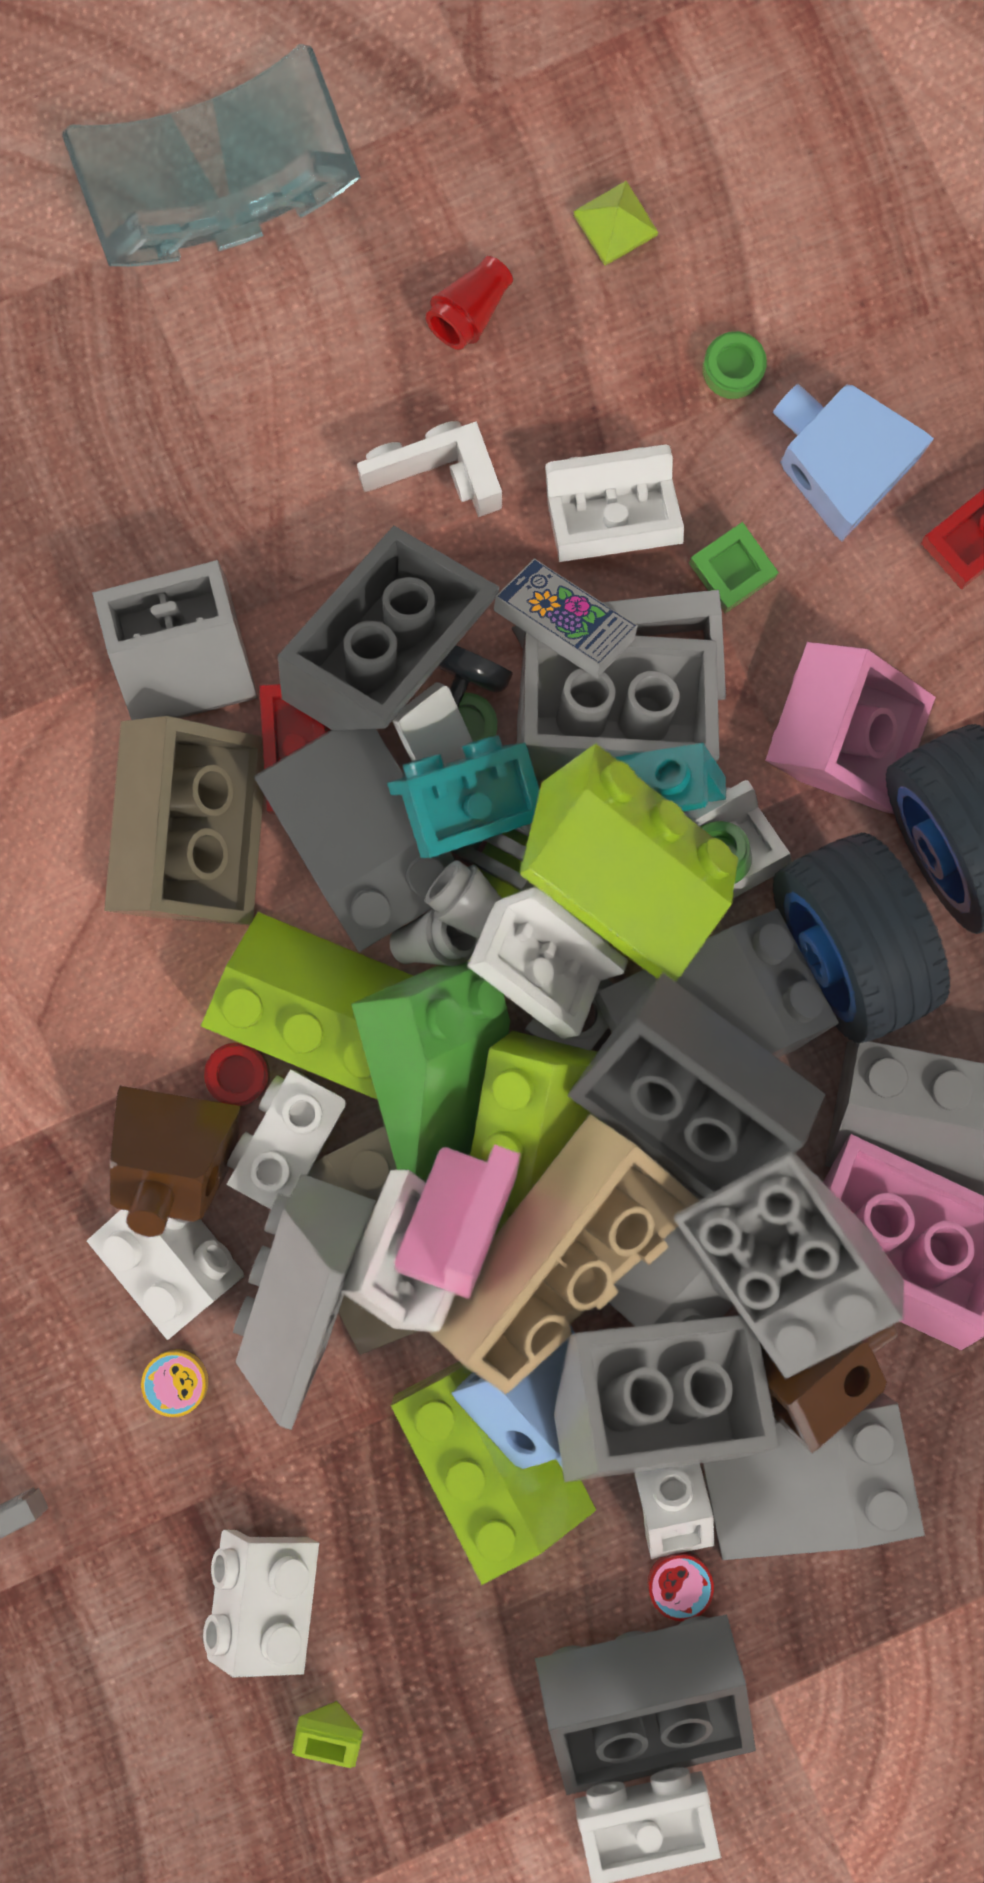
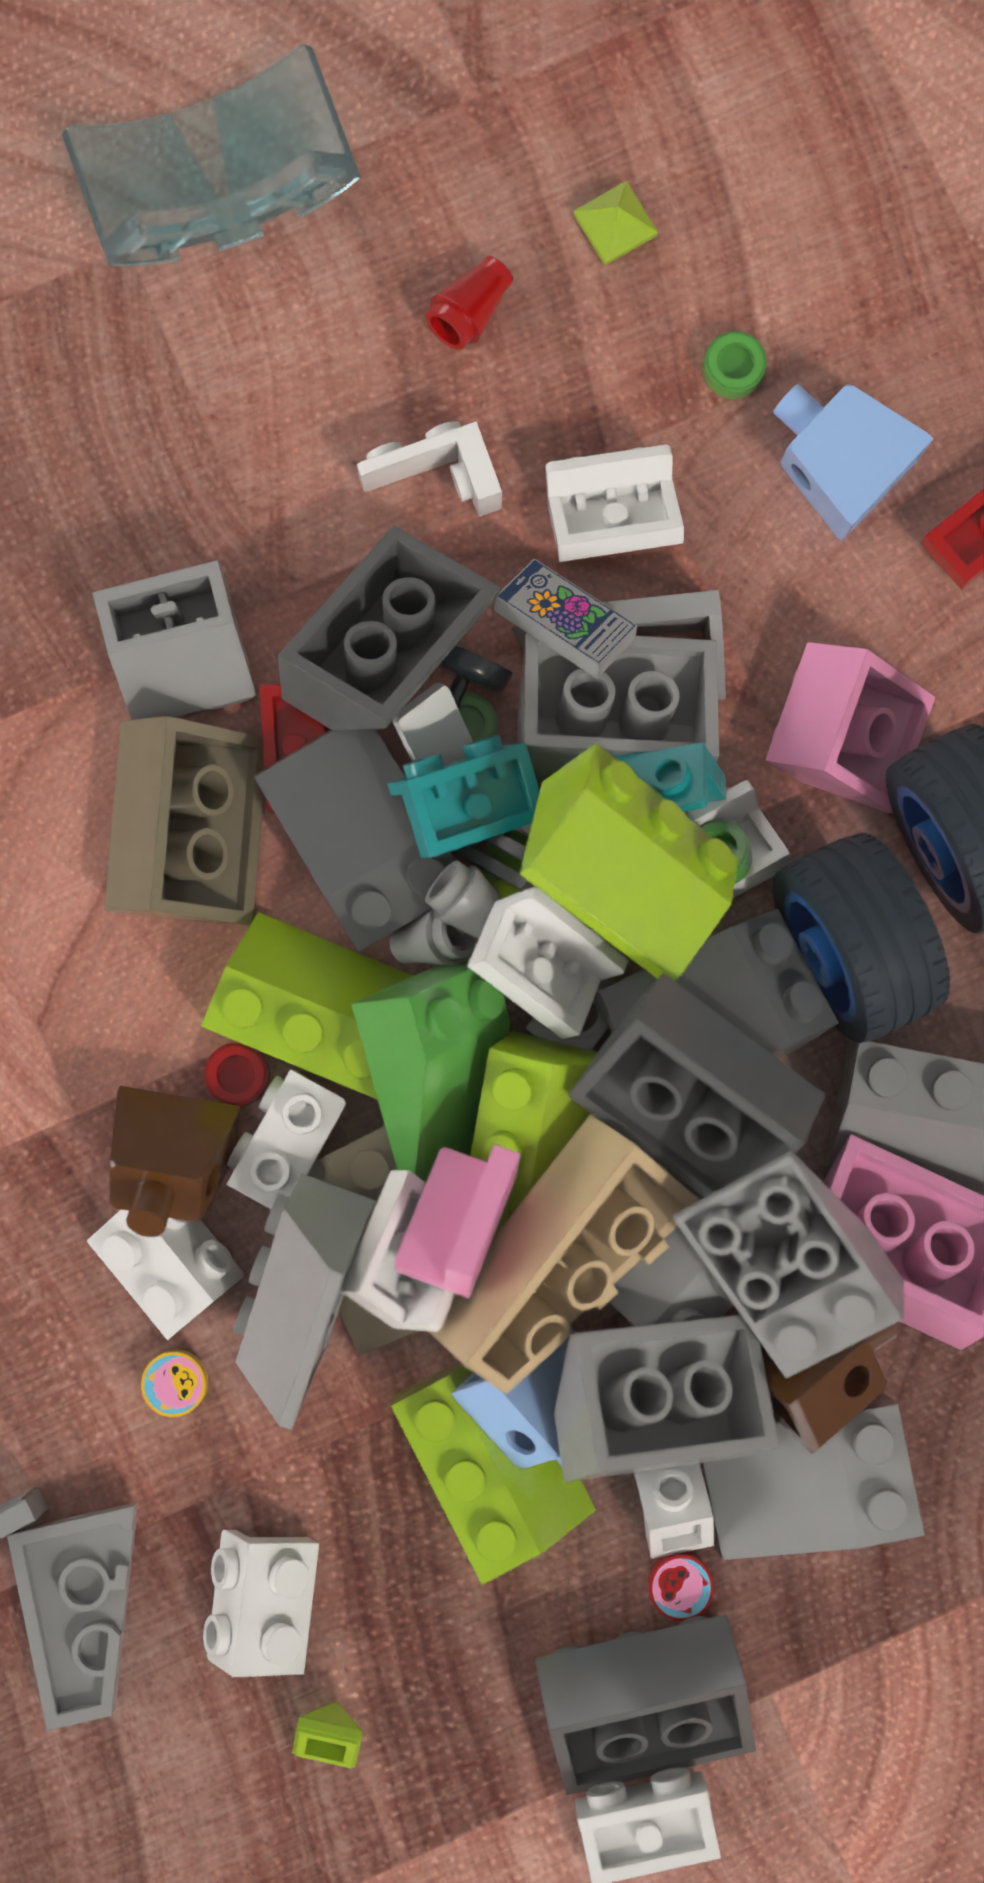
bright green plate [689,522,779,614] -> none
none -> light grey wing [7,1501,139,1731]

